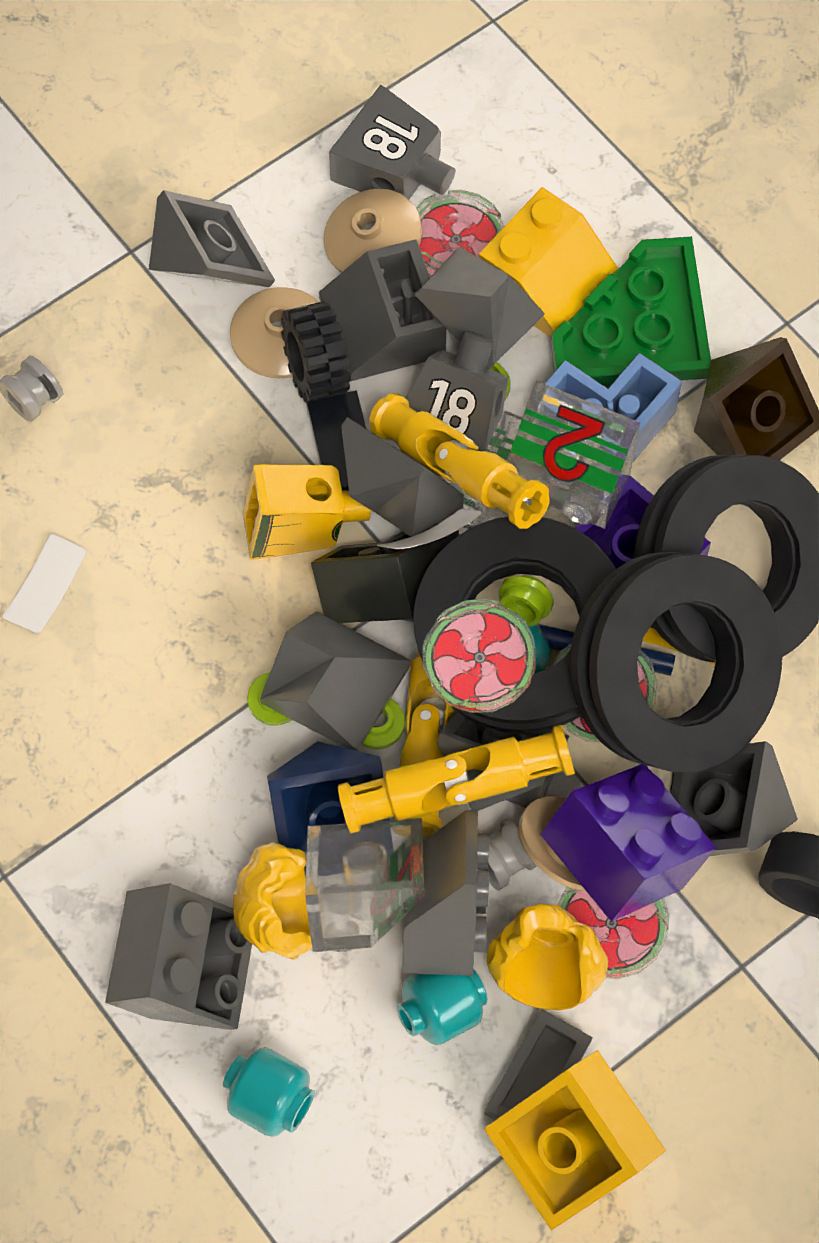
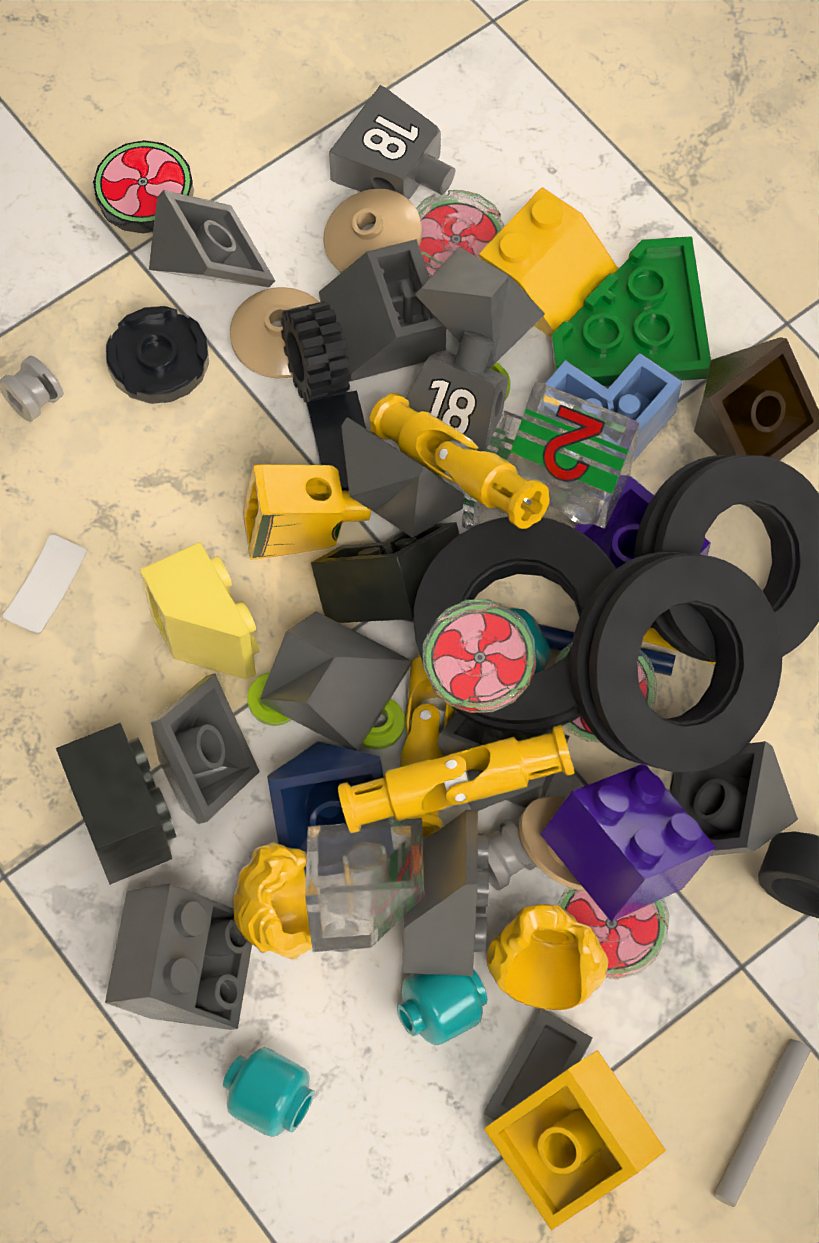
white sticker [377,509,481,549] -> none
lime plate [499,575,554,626] -> none
none -> pearl dark grey brick [56,722,177,885]
none -> tile [93,140,194,234]
none -> black tile [106,306,209,404]
none -> light yellow slope [140,542,260,680]
none -> dark grey slope [151,673,260,824]
none -> light grey bar [714,1039,811,1207]

